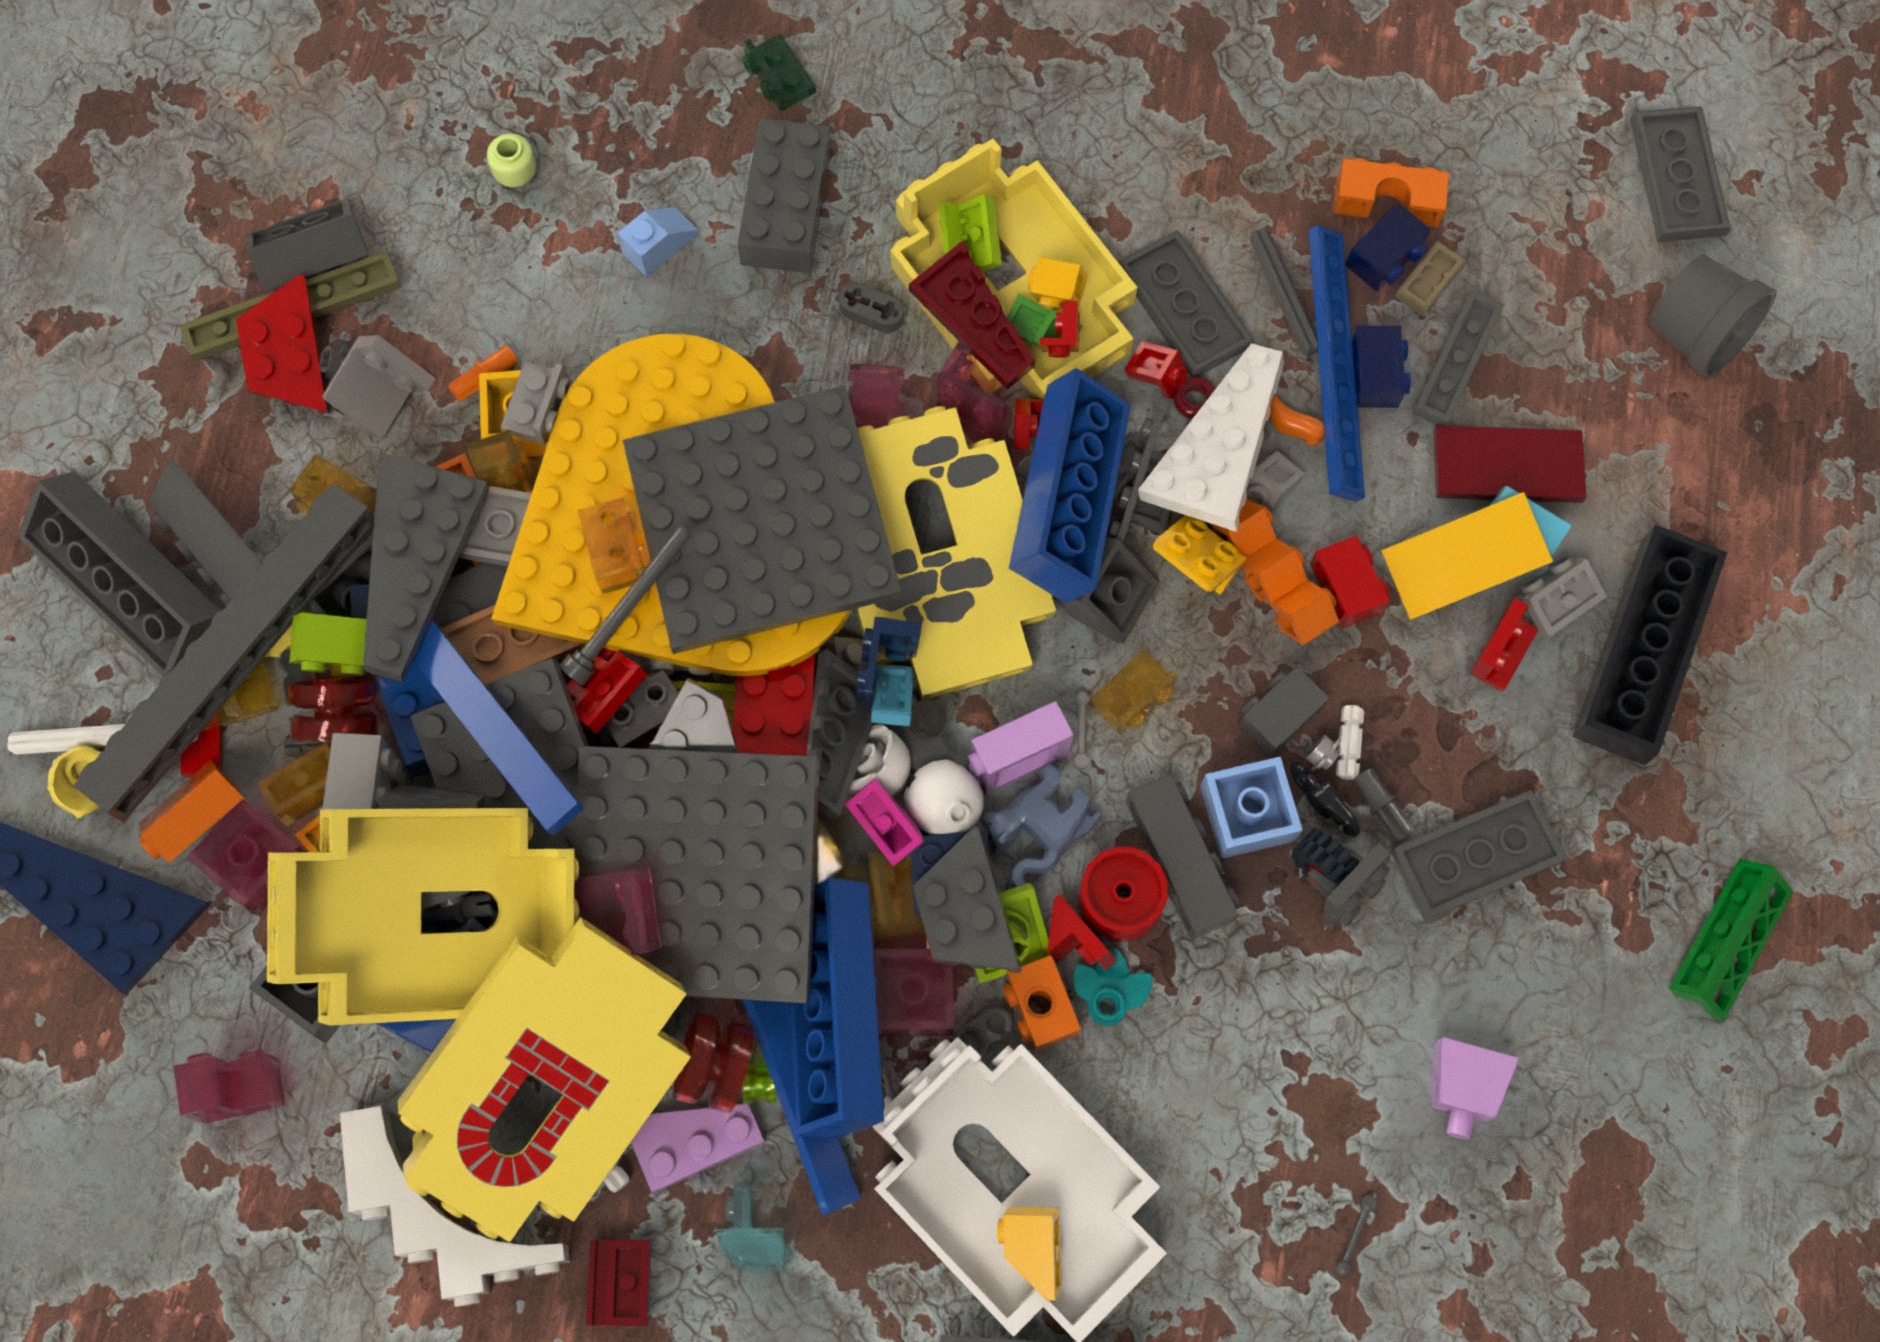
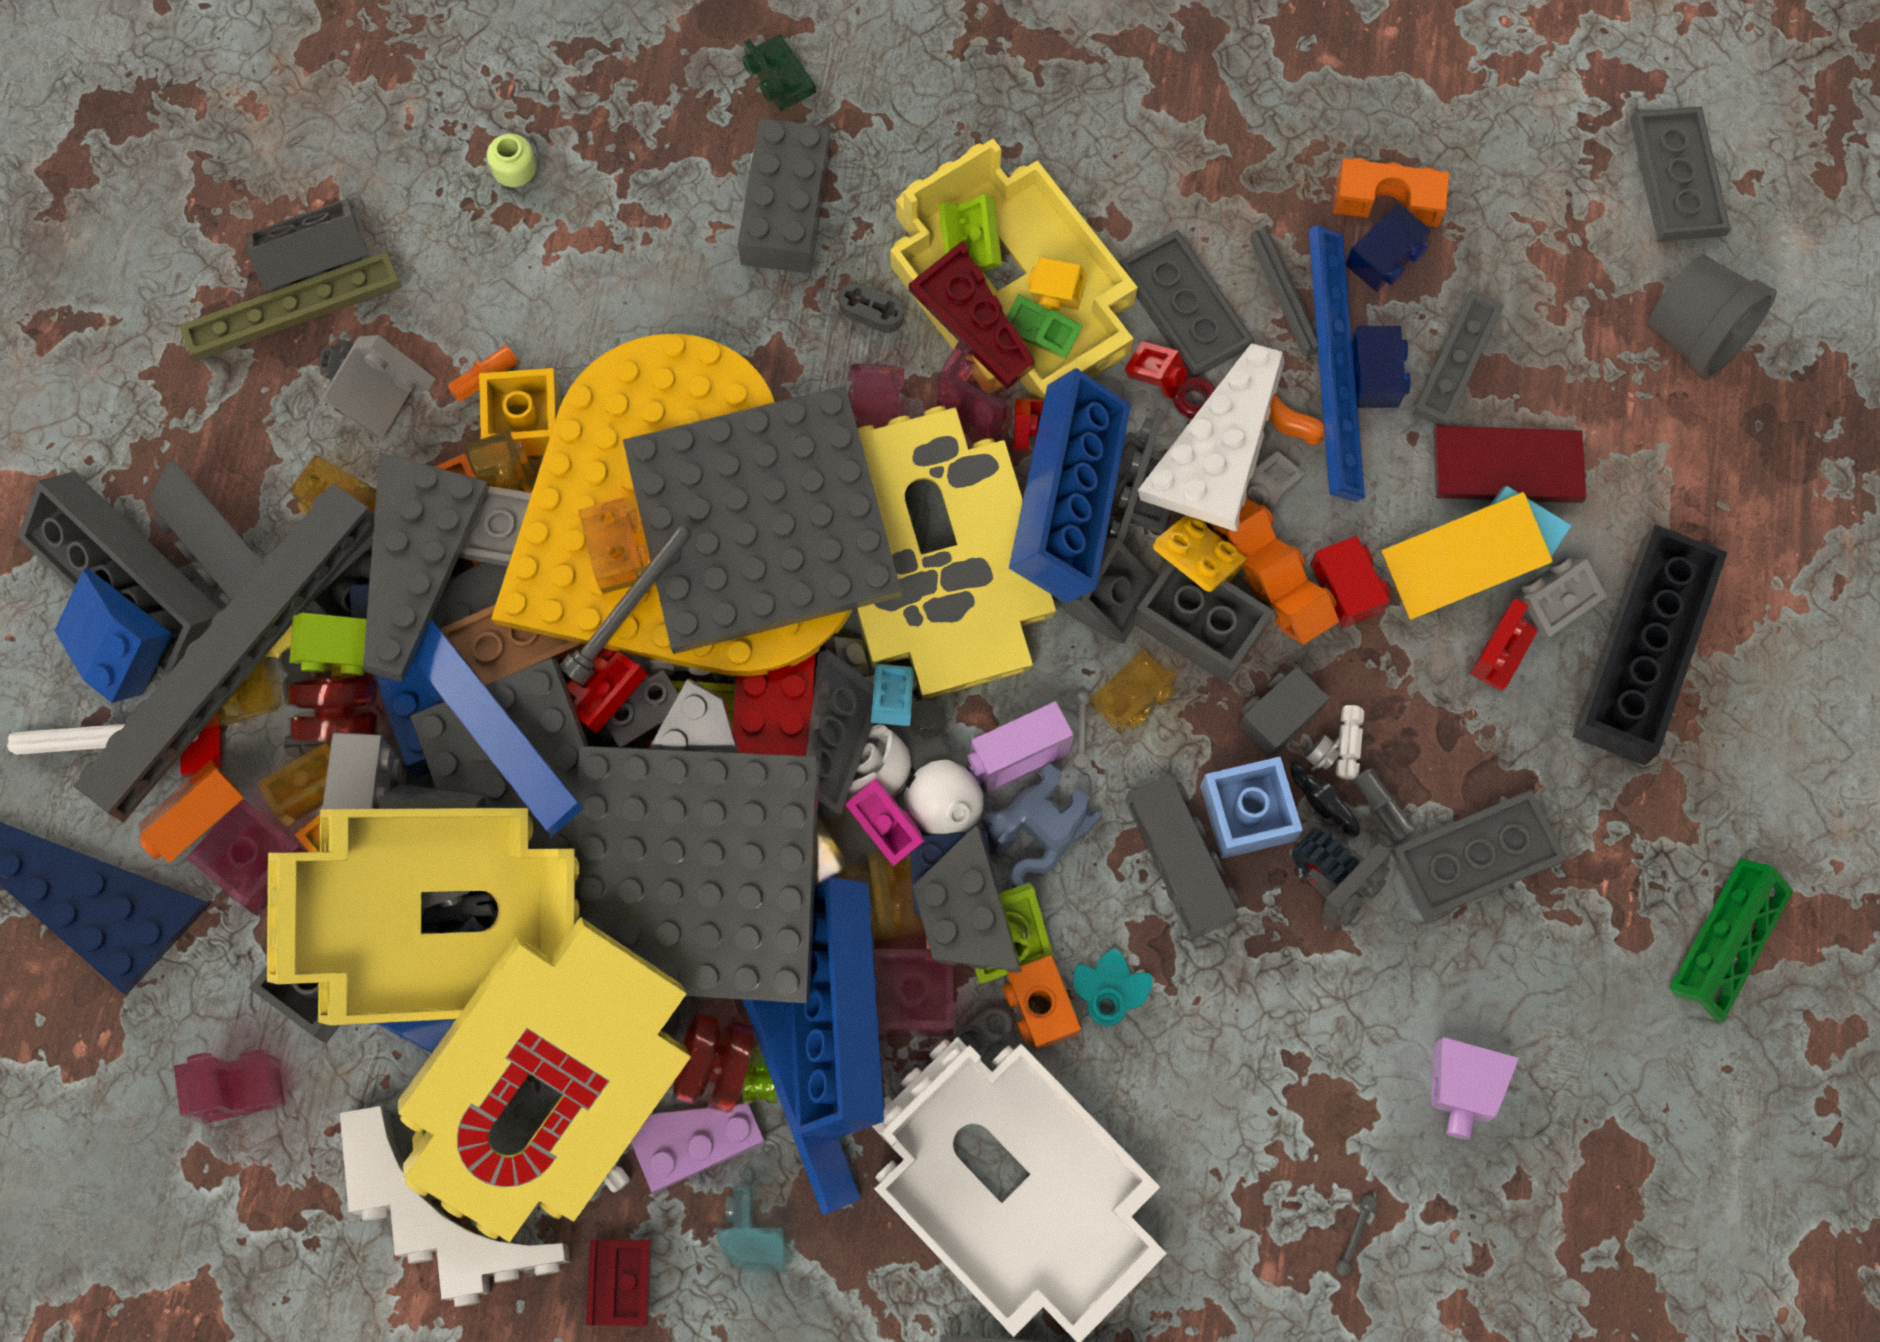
light yellow hair [47,745,101,818] -> none
red wing [236,275,330,414] -> none
light grey bracket [500,362,571,445] -> none
clear pink bracket [574,866,662,955] -> none
light blue slope [617,207,699,277] -> none
dark blue bracket [856,617,922,711] -> none
yellow slope [997,1206,1062,1300] -> none
red bracket [1040,301,1080,358] -> none
red slope [1048,894,1117,971] -> none
red wheel [1078,847,1168,942] -> none
dark tan plate [1394,241,1467,317] -> none
none -> blue slope [54,568,172,703]
none -> dark grey brick [1133,562,1274,685]

